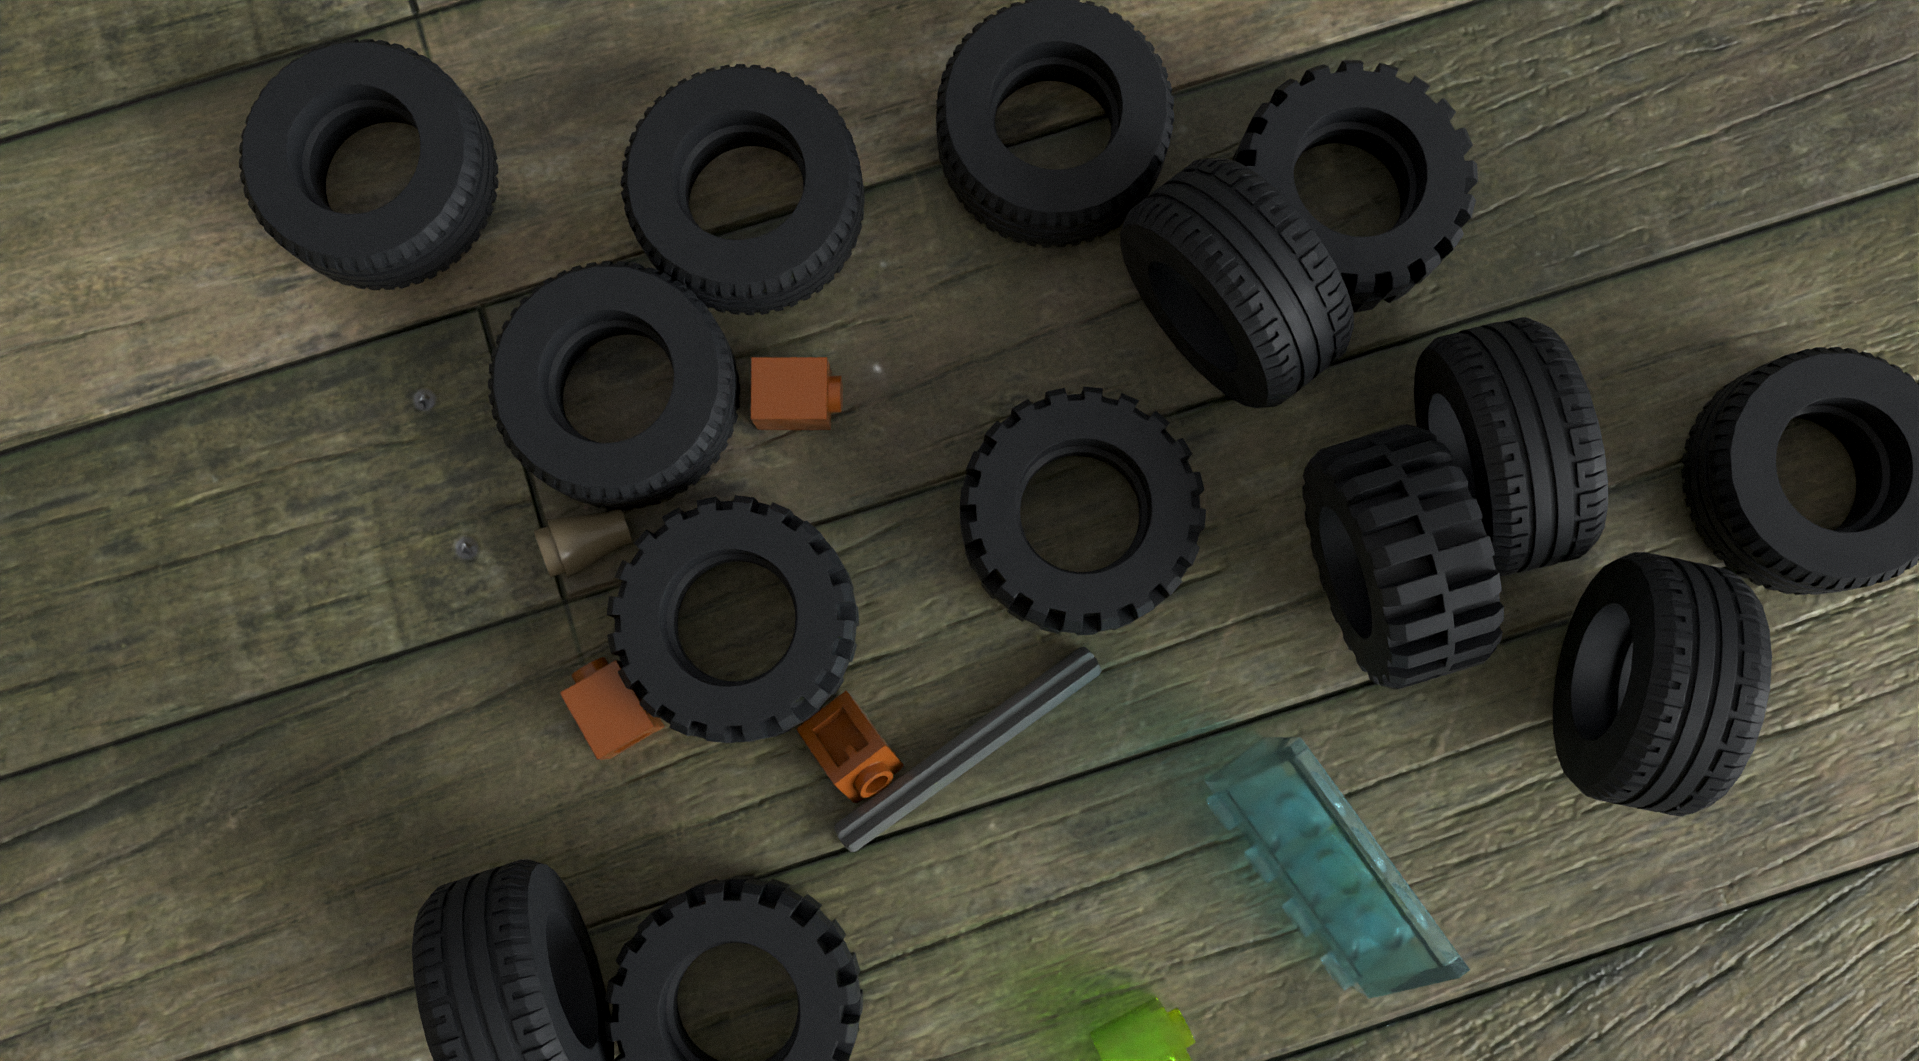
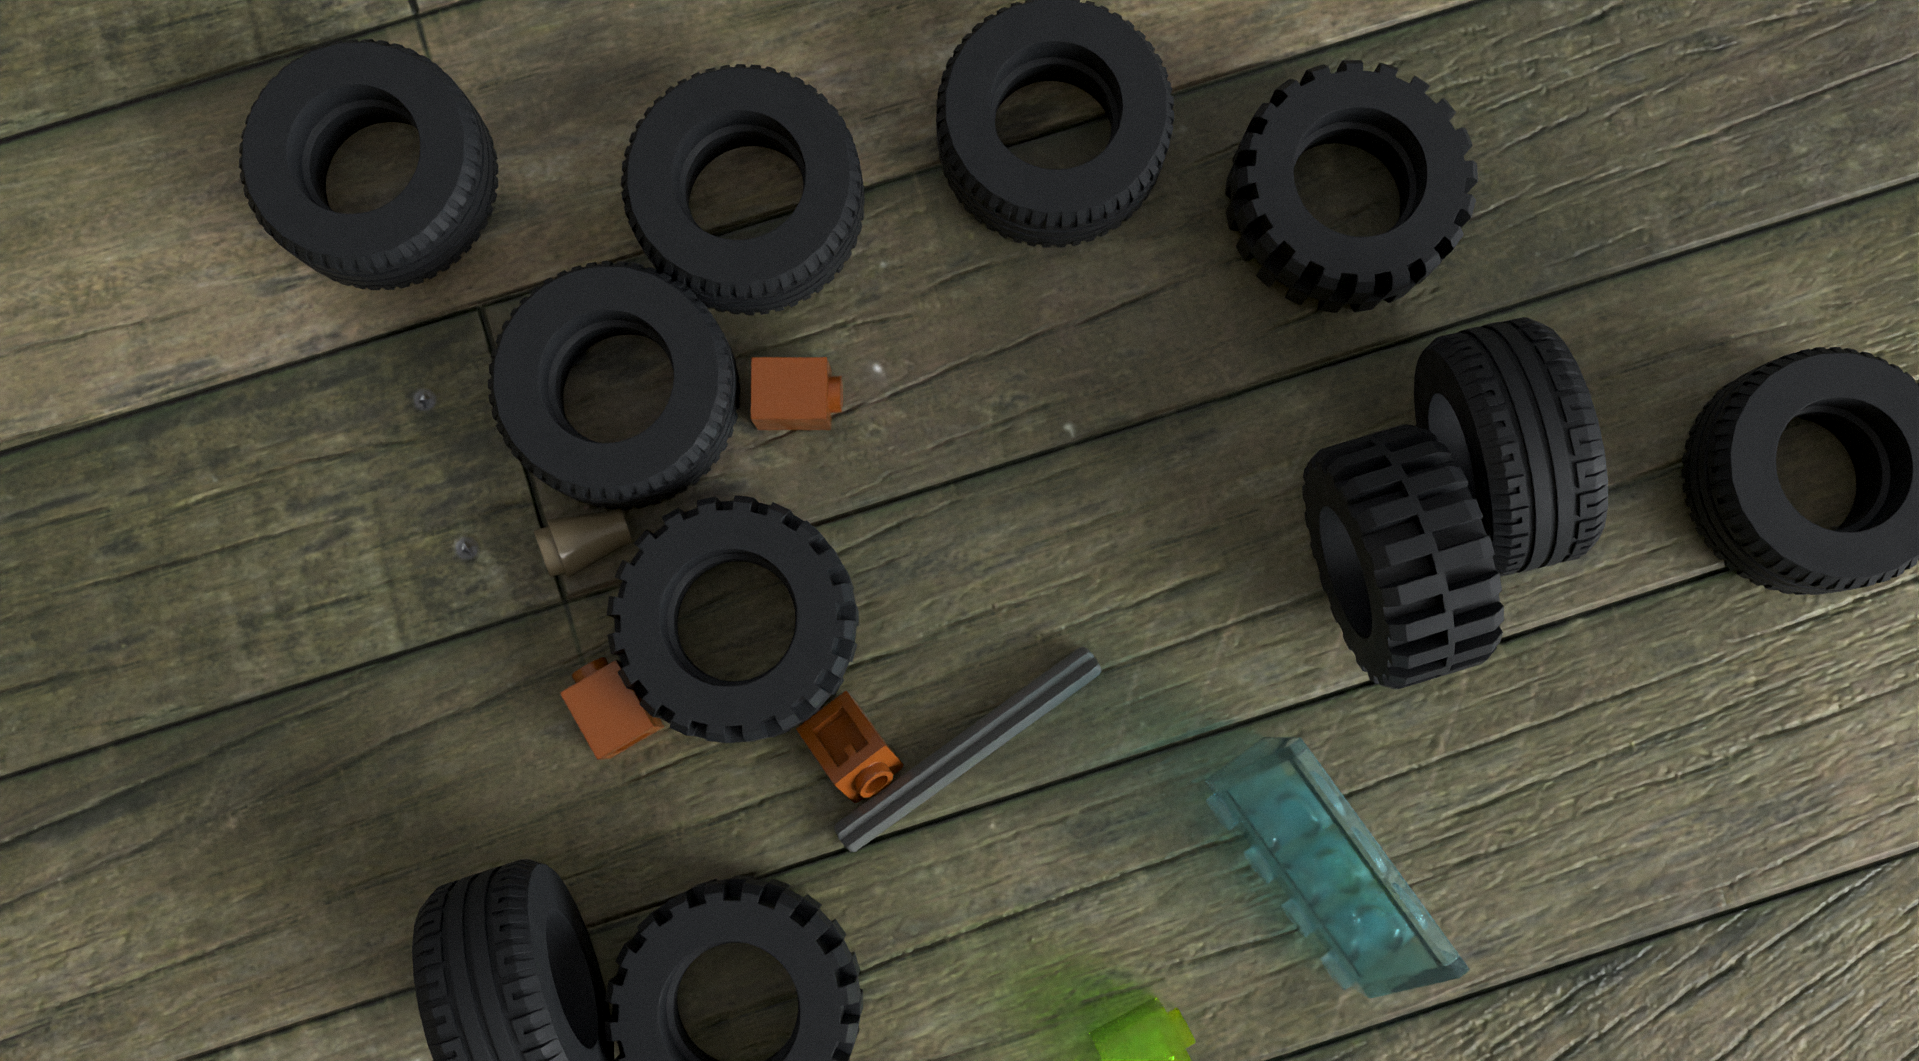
black tyre [960,386,1206,636] -> none
black tyre [1120,158,1354,408] -> none
black tyre [1553,552,1772,816] -> none

